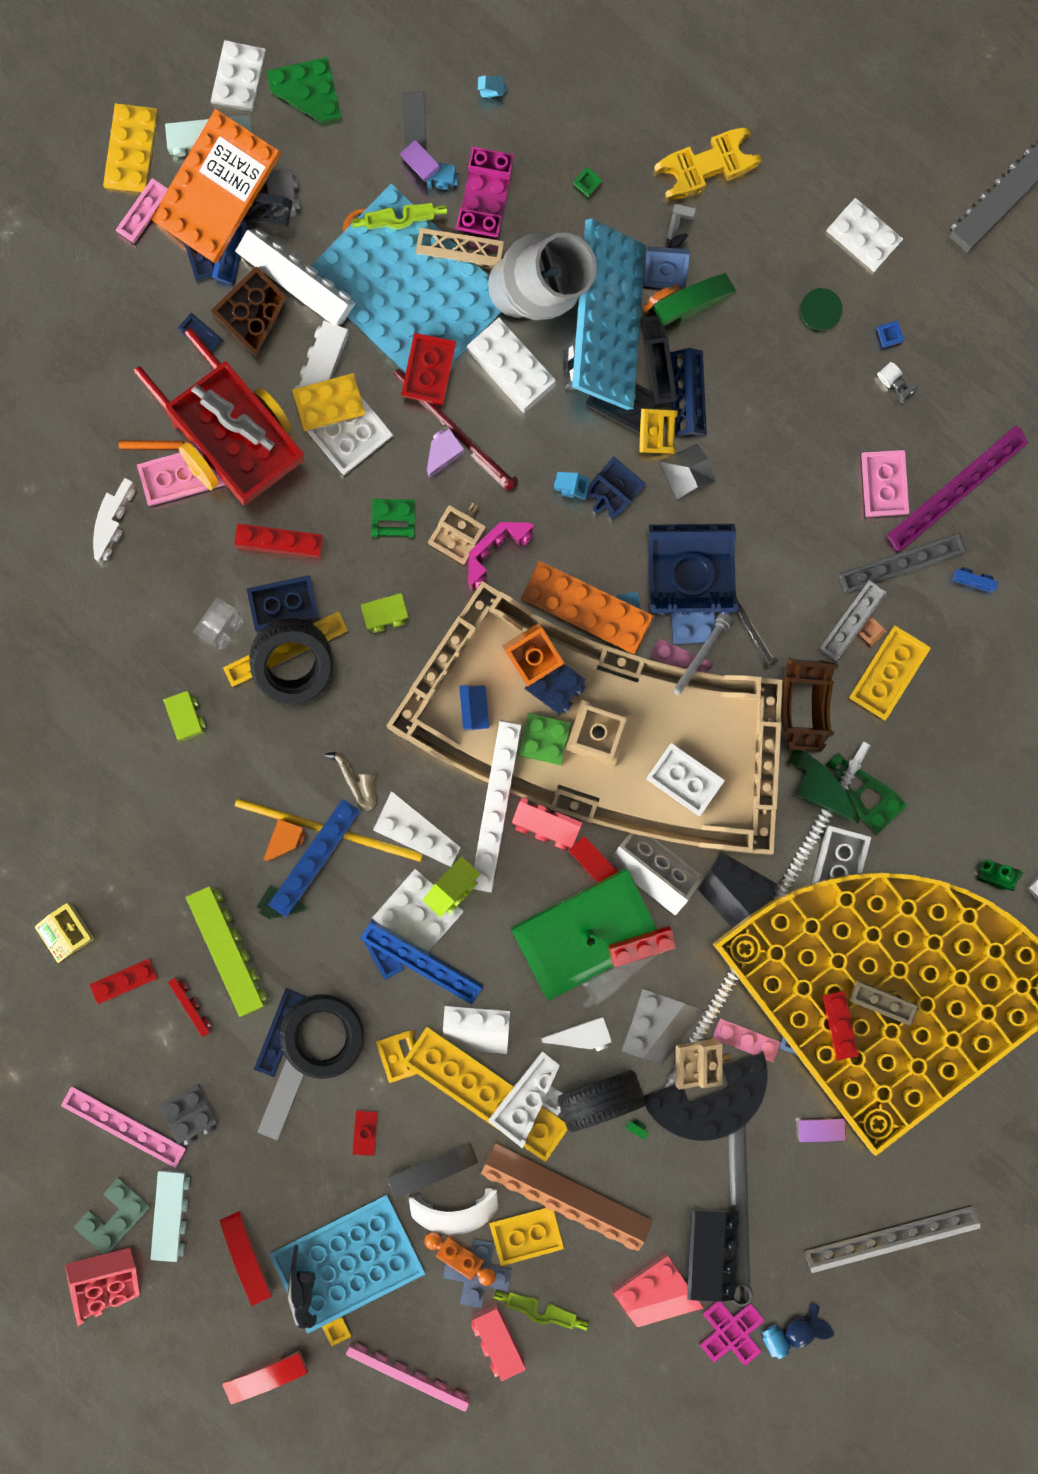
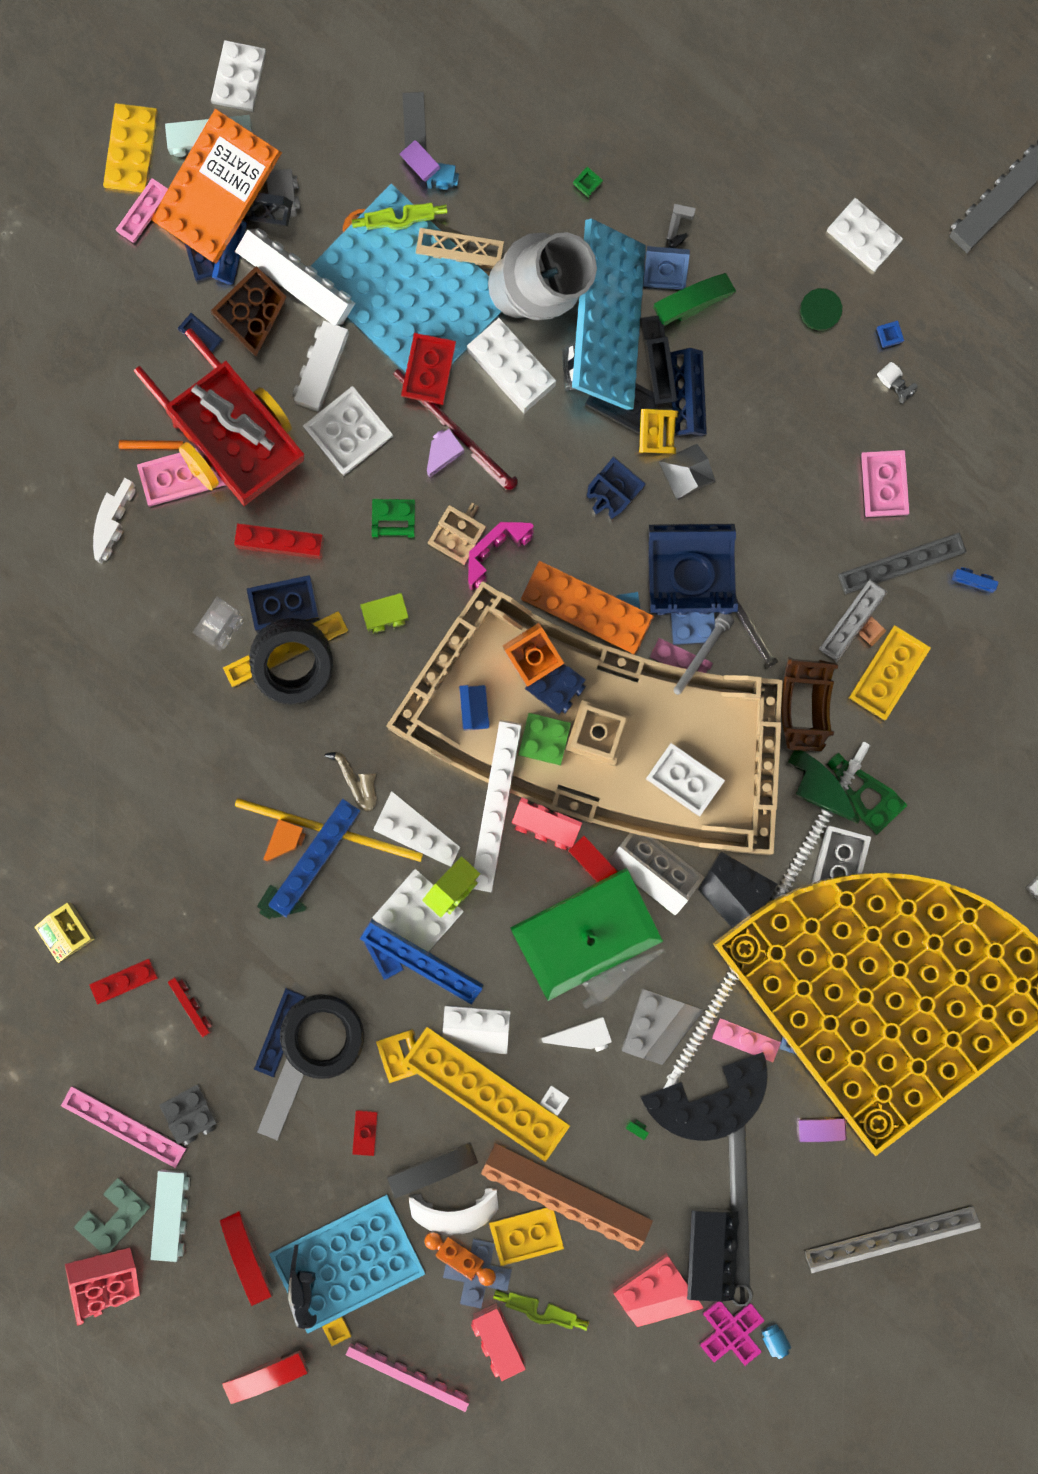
lime brick [163,691,206,742] -> none
lime brick [186,886,269,1017] -> none
green plate [266,57,342,124] -> none
yellow plate [291,373,365,432] -> none
dark pink slope [456,146,514,237] -> none
medium azure piece [478,76,508,99] -> none
white wing [488,1051,560,1148] -> none
dark azure brick [554,472,590,500] -> none
black tyre [557,1070,646,1132] -> none
plate [608,926,676,968] -> none
orange tile [642,284,681,314] -> none
yellow piece [654,128,763,200] -> none
tan plate [676,1039,732,1089] -> none
dark blue piece [785,1304,834,1349] -> none
red plate [822,990,859,1061] -> none
dark tan tile [848,980,919,1026] -> none
magenta plate [887,426,1028,552] -> none
green hips [978,859,1023,892] -> none

